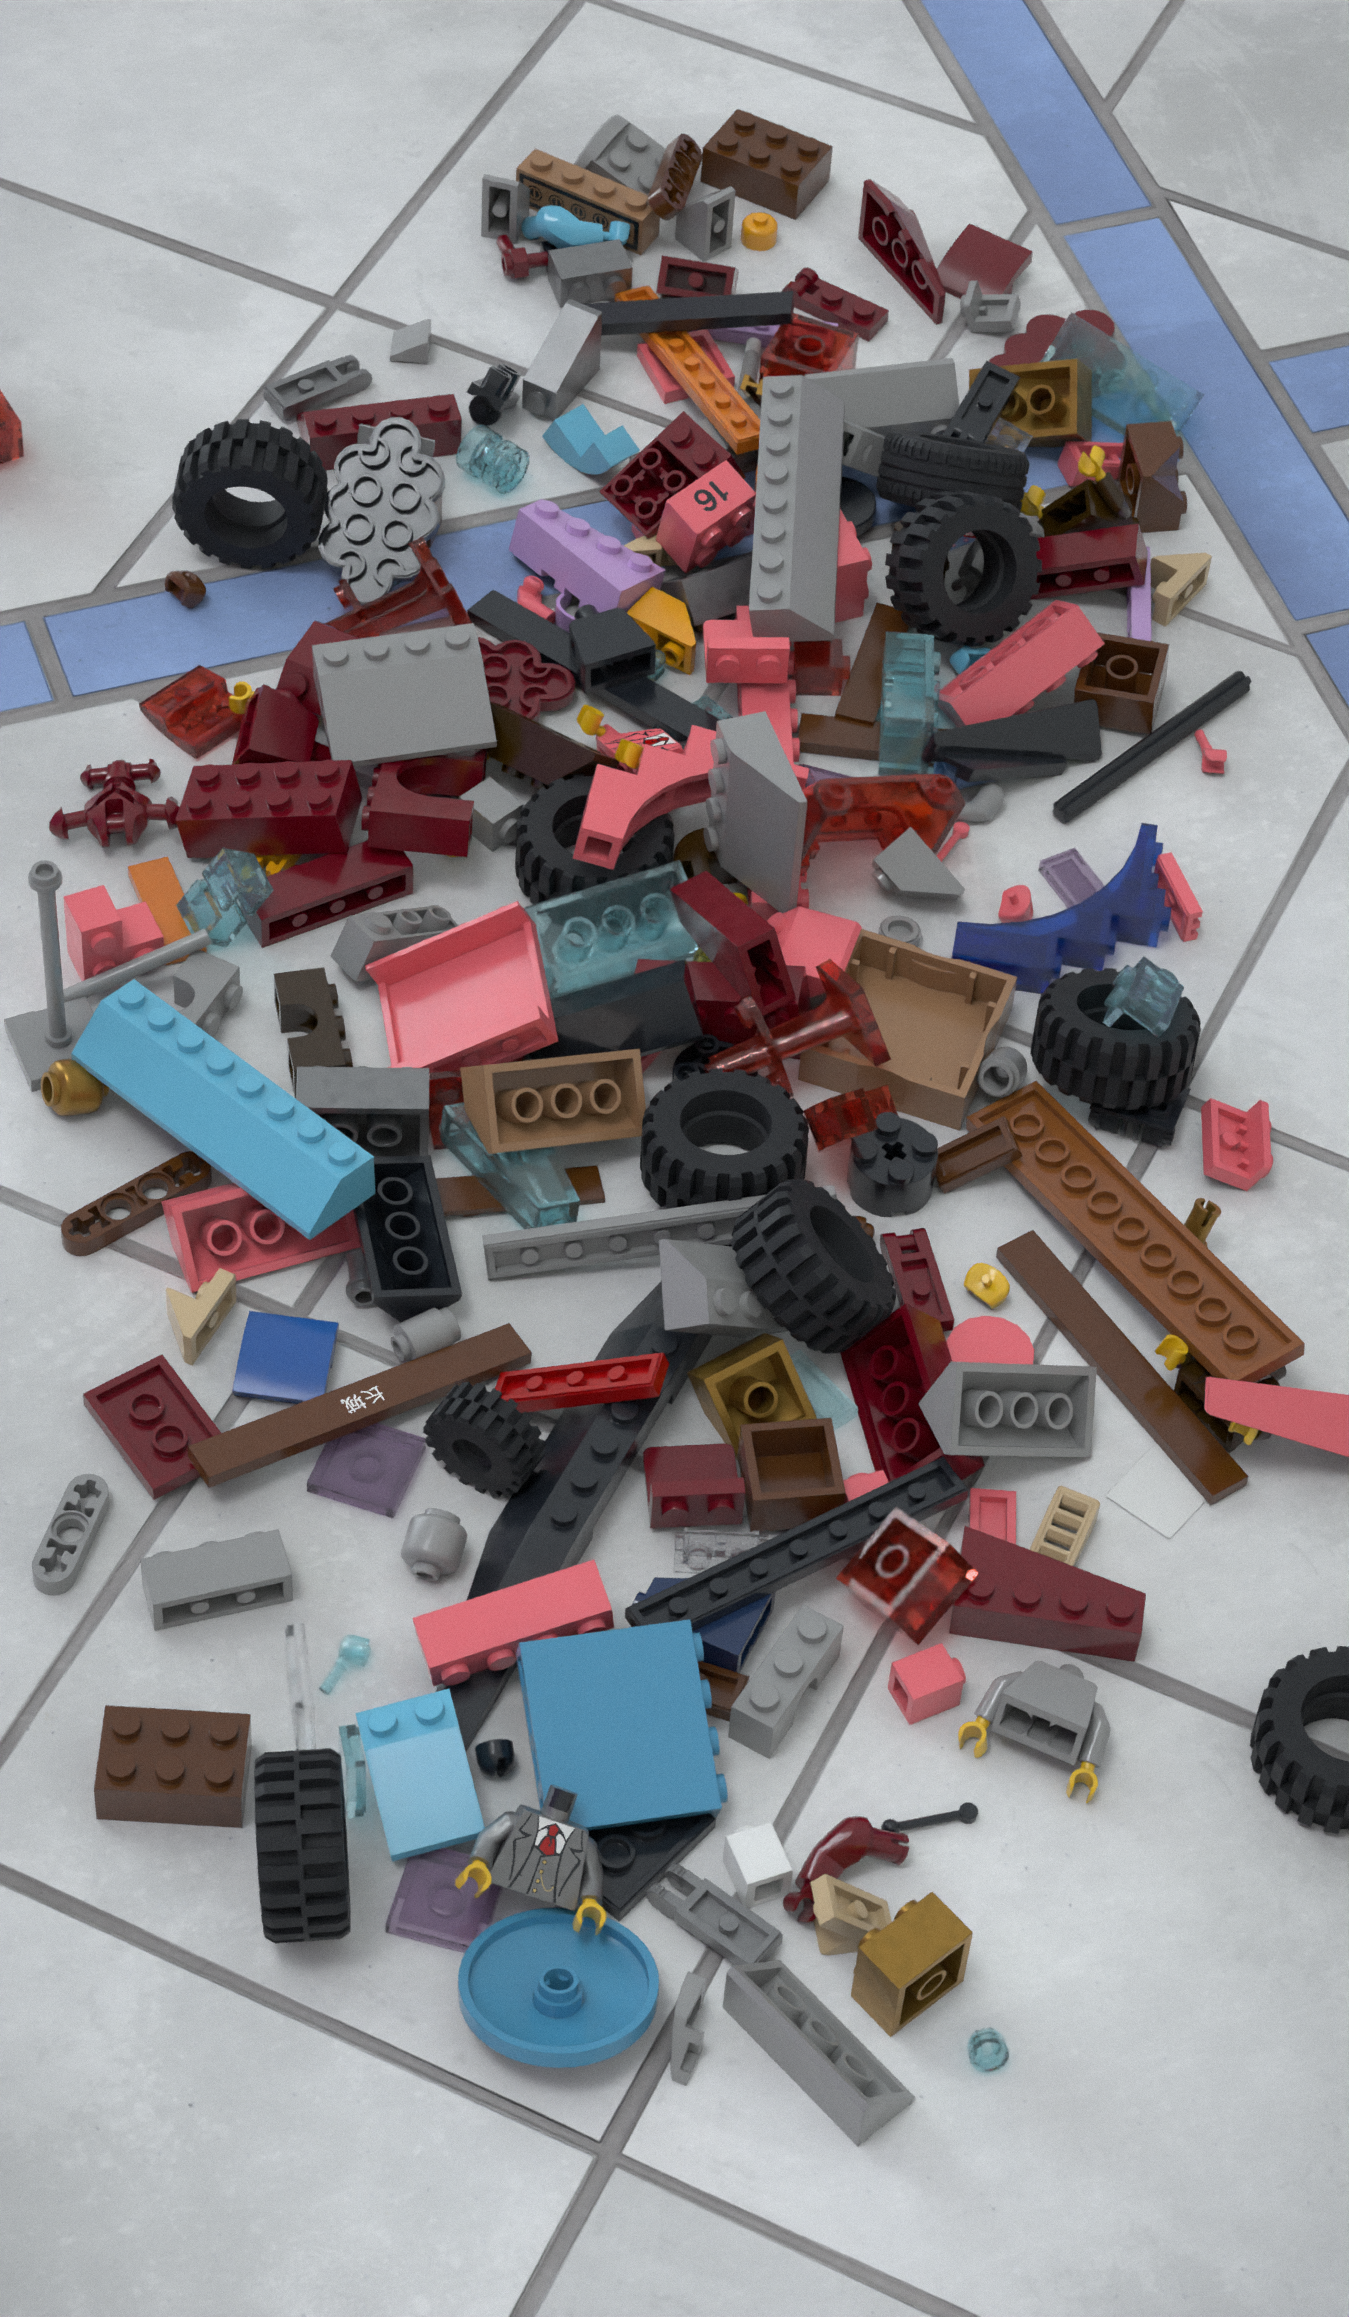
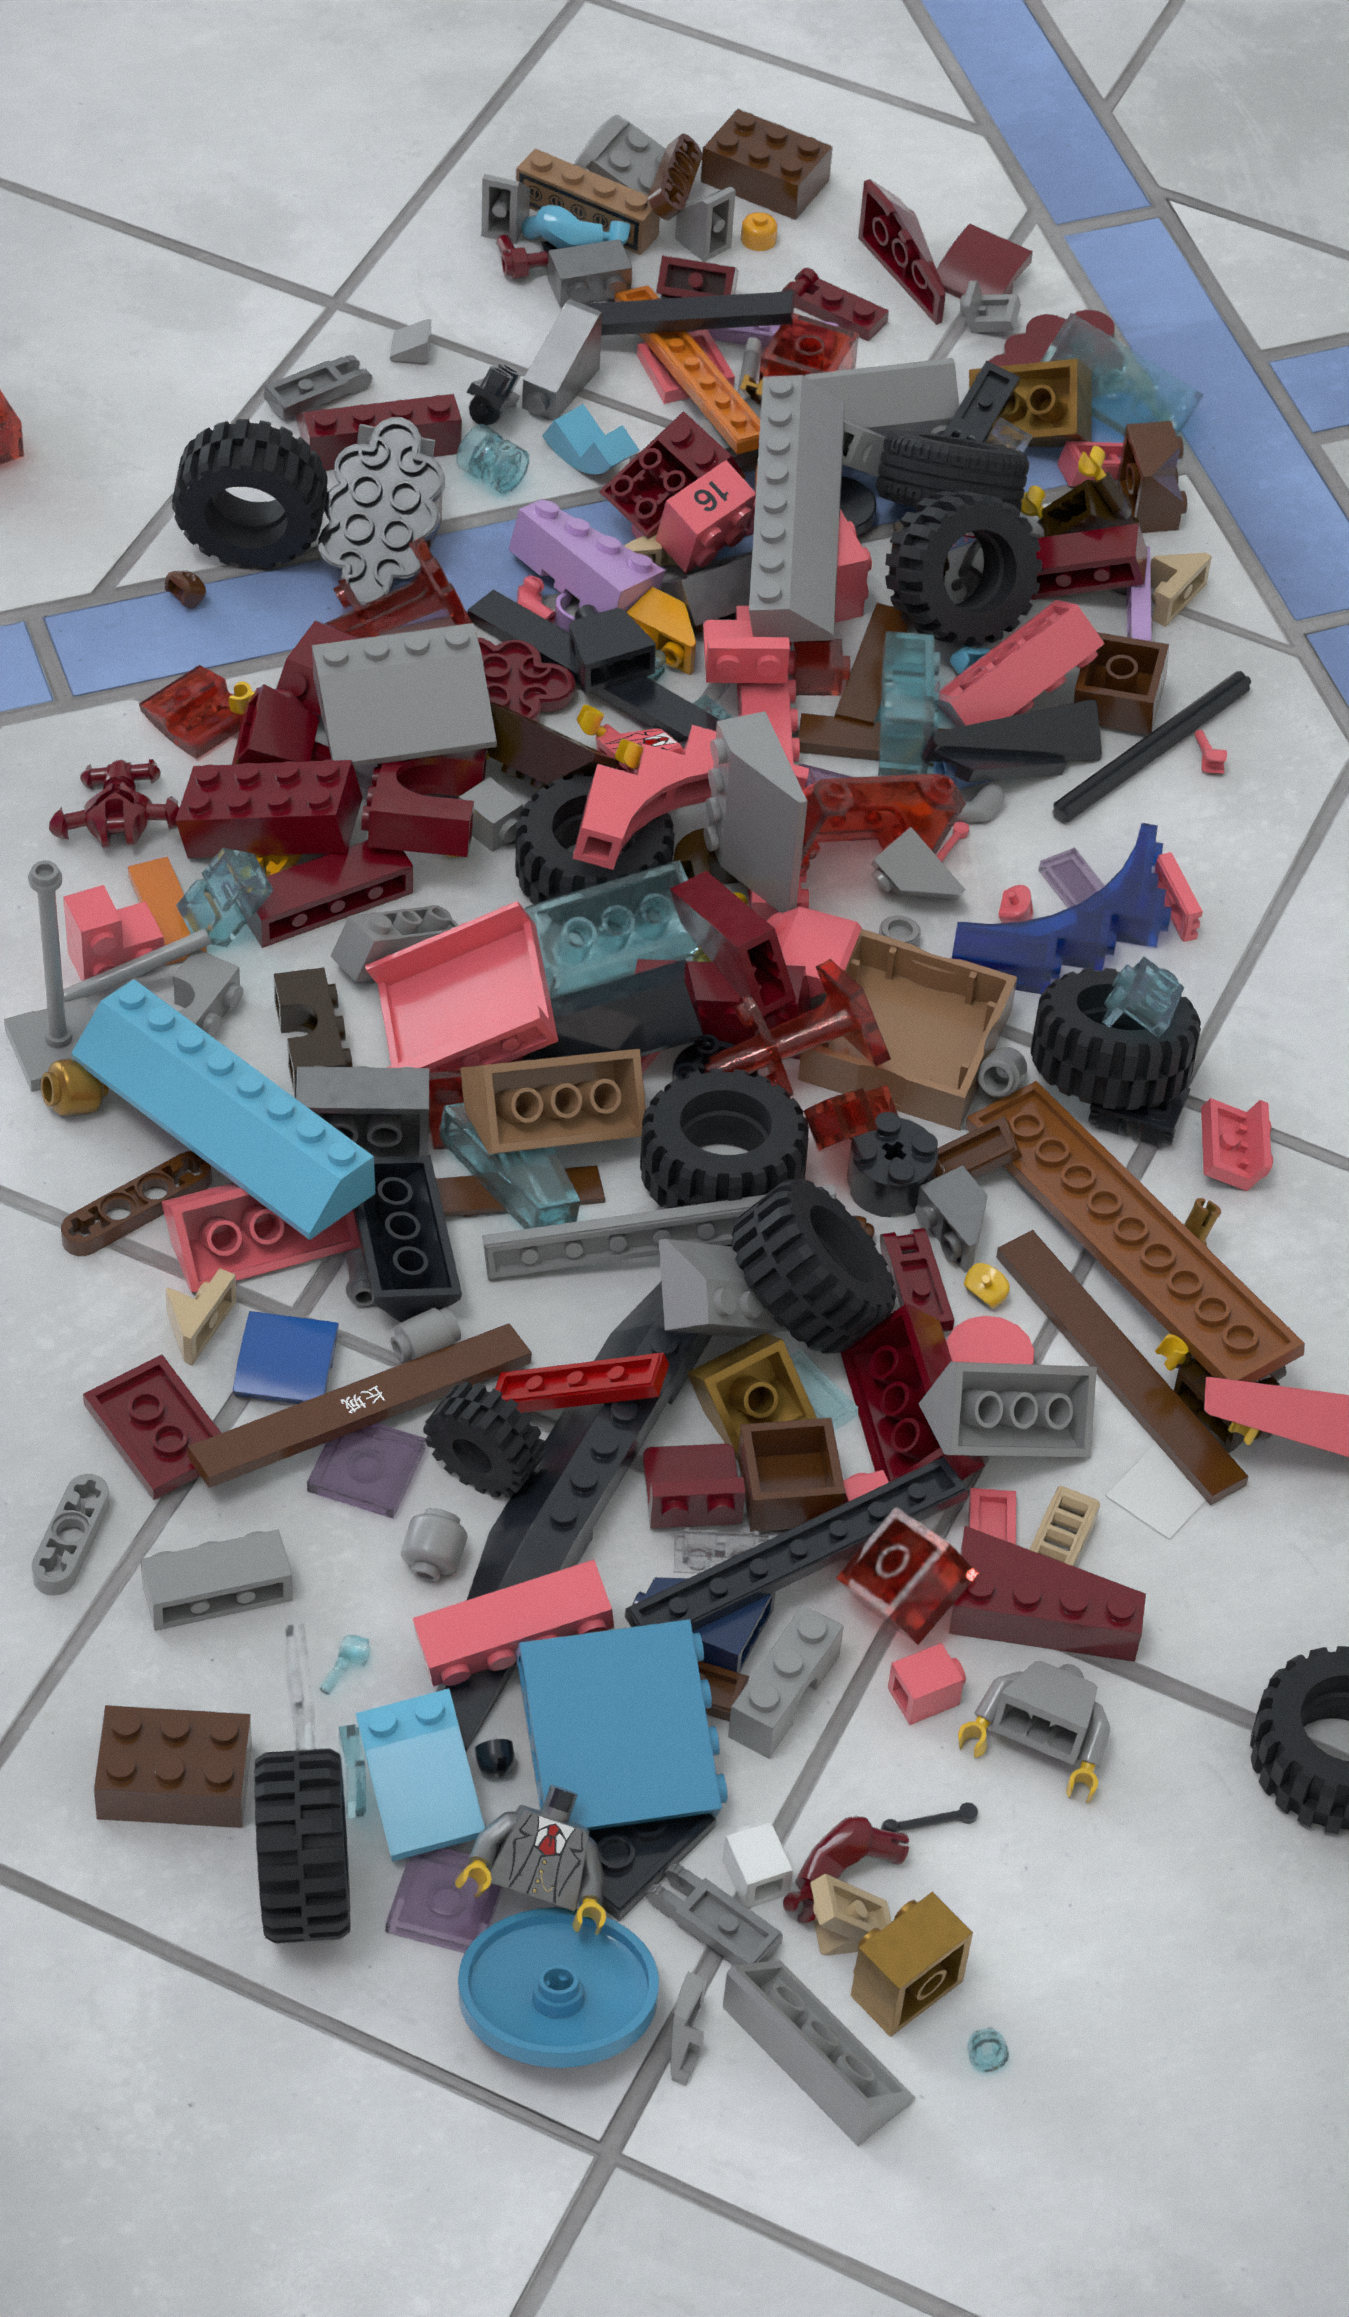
none -> flat silver slope [915,1165,988,1273]

